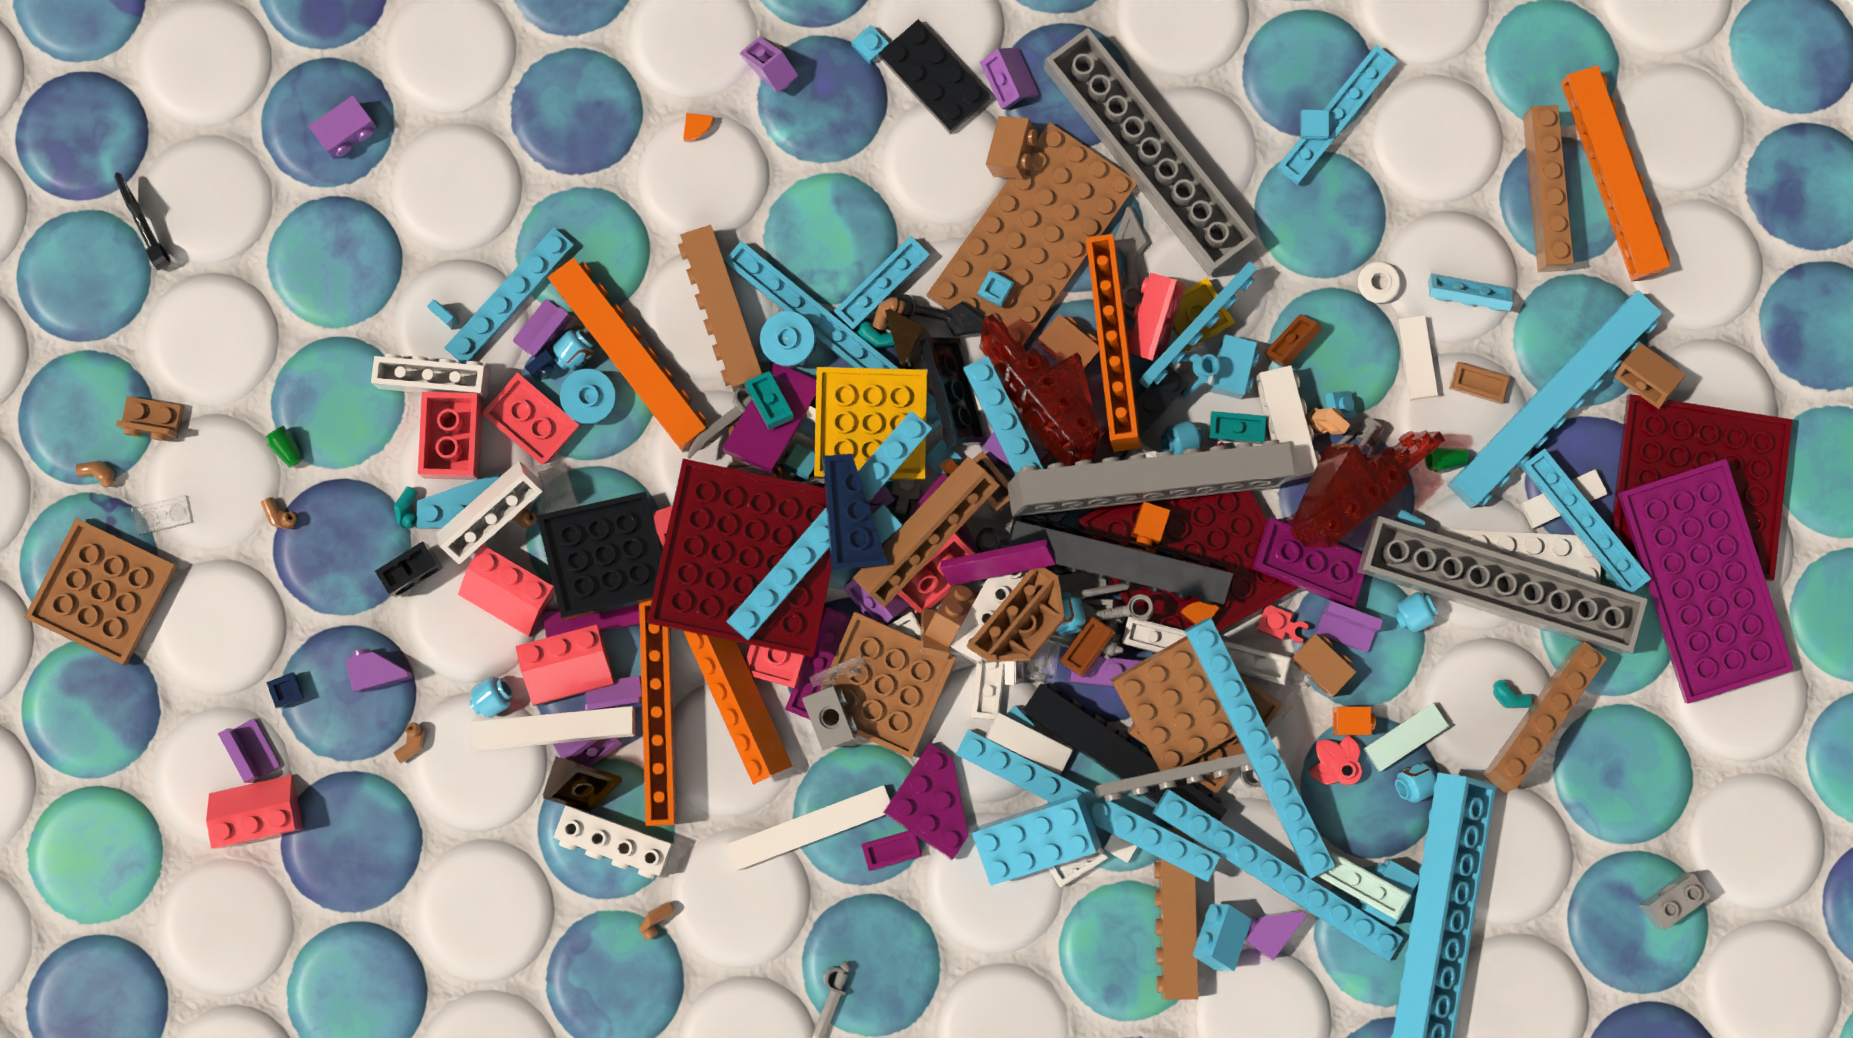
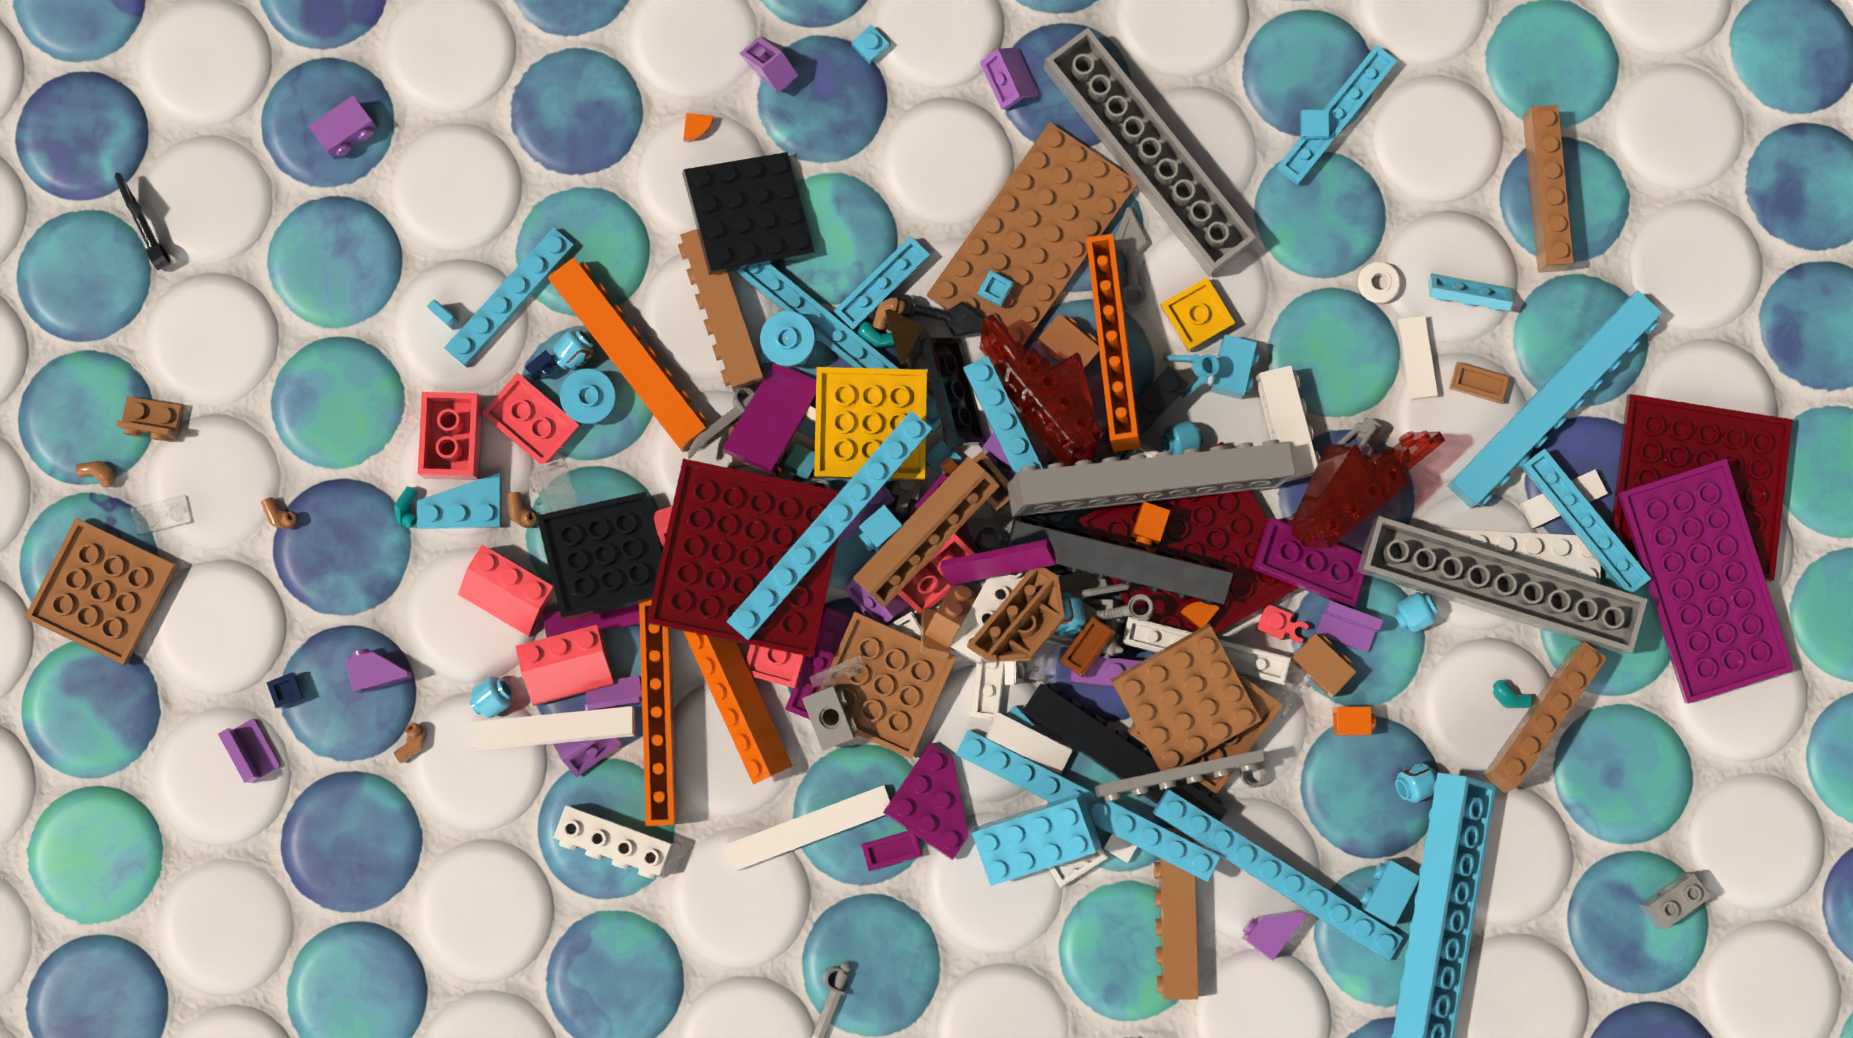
coral slope [206,775,303,849] -> none
green cone [265,426,303,468] -> none
white brick [371,354,490,399] -> none
black brick [375,541,443,597] -> none
white brick [437,461,543,564] -> none
medium lavender panel [513,300,572,358] -> none
dark brown slope [543,756,622,812] -> none
medium nougat arm [639,902,674,940] -> none
teal plate [745,371,794,430] -> none
dark blue wing [822,454,889,569] -> none
black plate [878,19,990,134] -> none
medium nougat brick [986,116,1037,180] -> none
coral slope [1128,272,1186,361] -> none
medium azure plate [1139,261,1257,388] -> none
medium azure plate [1184,617,1335,879] -> none
medium azure brick [1192,904,1252,971] -> none
teal plate [1208,411,1266,444] -> none
dark orange plate [1264,314,1322,367] -> none
light aqua tile [1297,849,1412,921] -> none
light nougat plate [1306,407,1350,435] -> none
coral plate [1309,736,1362,785] -> none
medium azure plate [1325,391,1357,420] -> none
light aqua tile [1363,703,1449,772] -> none
medium azure tile [1392,510,1425,529] -> none
green cone [1425,445,1469,473] -> none
orange brick [1560,65,1670,282] -> none
medium nougat brick [1614,343,1686,409] -> none
none -> black plate [682,152,815,275]

